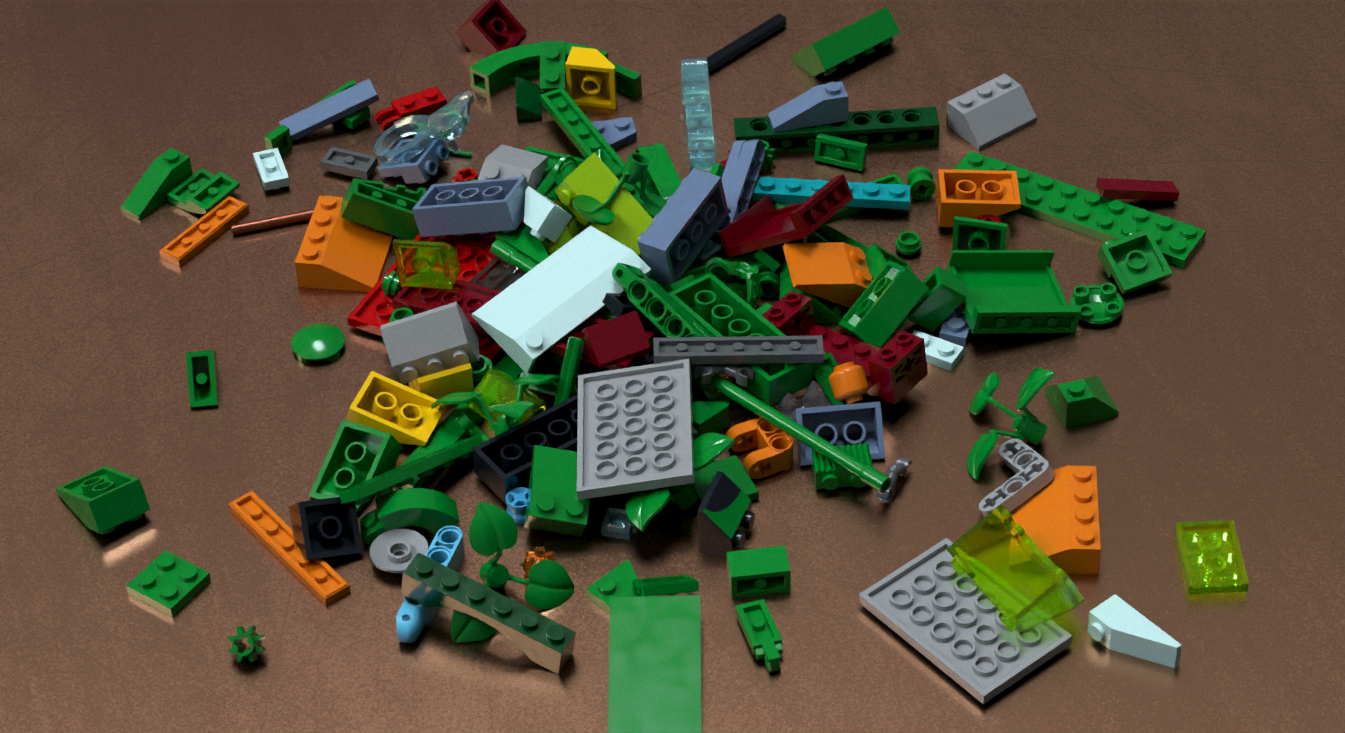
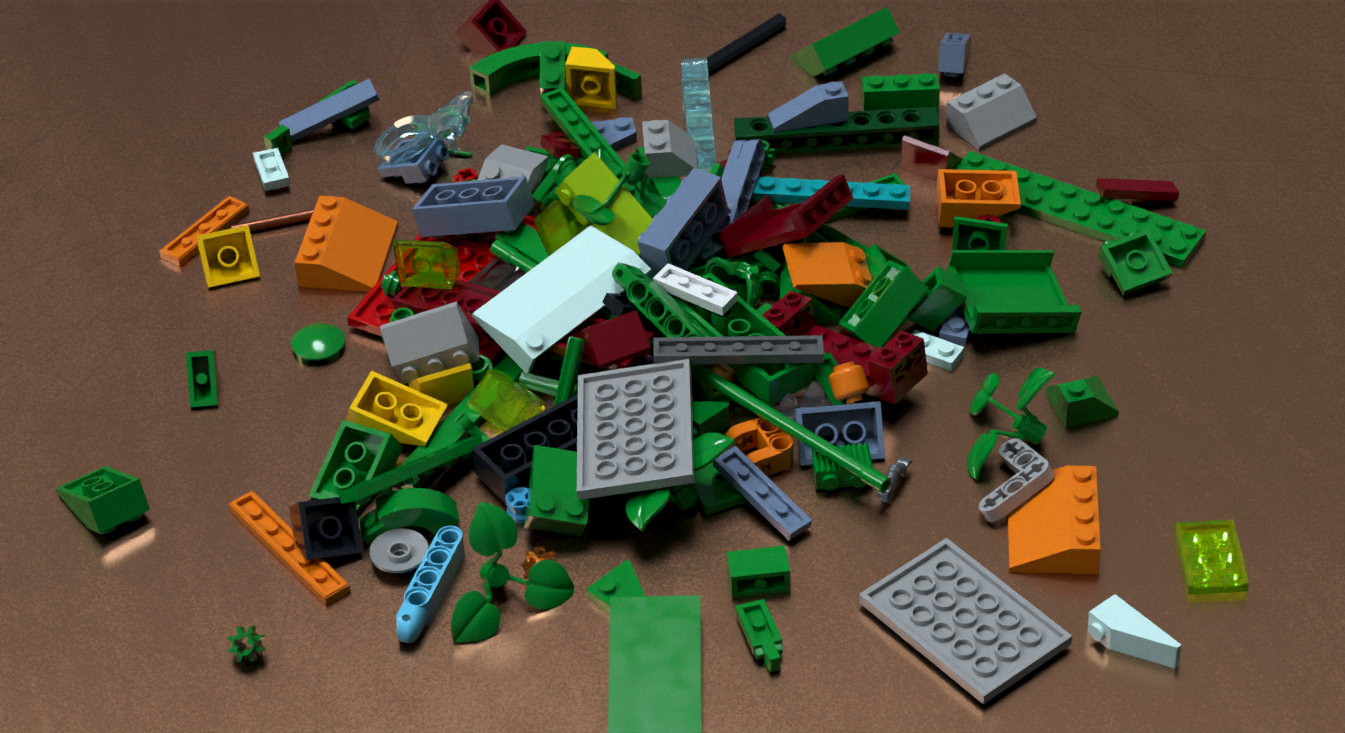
green slope [121,148,193,220] -> none
green plate [126,550,211,617] -> none
green slope [167,167,240,214] -> none
dark grey plate [320,147,378,180] -> none
green wedge [341,178,426,241] -> none
red hinge [374,86,449,137] -> none
dark green arch [401,552,576,674] -> none
green plant [431,374,560,436] -> none
dark green slope [515,77,542,121] -> none
light aqua slope [524,186,572,243] -> none
clear light blue plate [601,507,635,540] -> none
green tile [632,575,699,596] -> none
dark grey arm [694,364,755,386] -> none
black slope [697,471,755,559] -> none
green plate [814,133,868,171] -> none
green plate [895,231,922,255] -> none
green wheel [907,167,936,200] -> none
clear neon green windscreen [946,503,1085,633] -> none
green dish [1070,283,1124,324] -> none
none -> yellow slope [196,225,260,288]
none -> dark red plate [540,132,579,159]
none -> light grey slope [642,120,698,178]
none -> white plate [653,263,738,316]
none -> sand blue plate [713,446,812,541]
none -> green slope [860,73,940,113]
none -> dark red slope [901,135,962,181]
none -> sand blue slope [938,33,971,77]

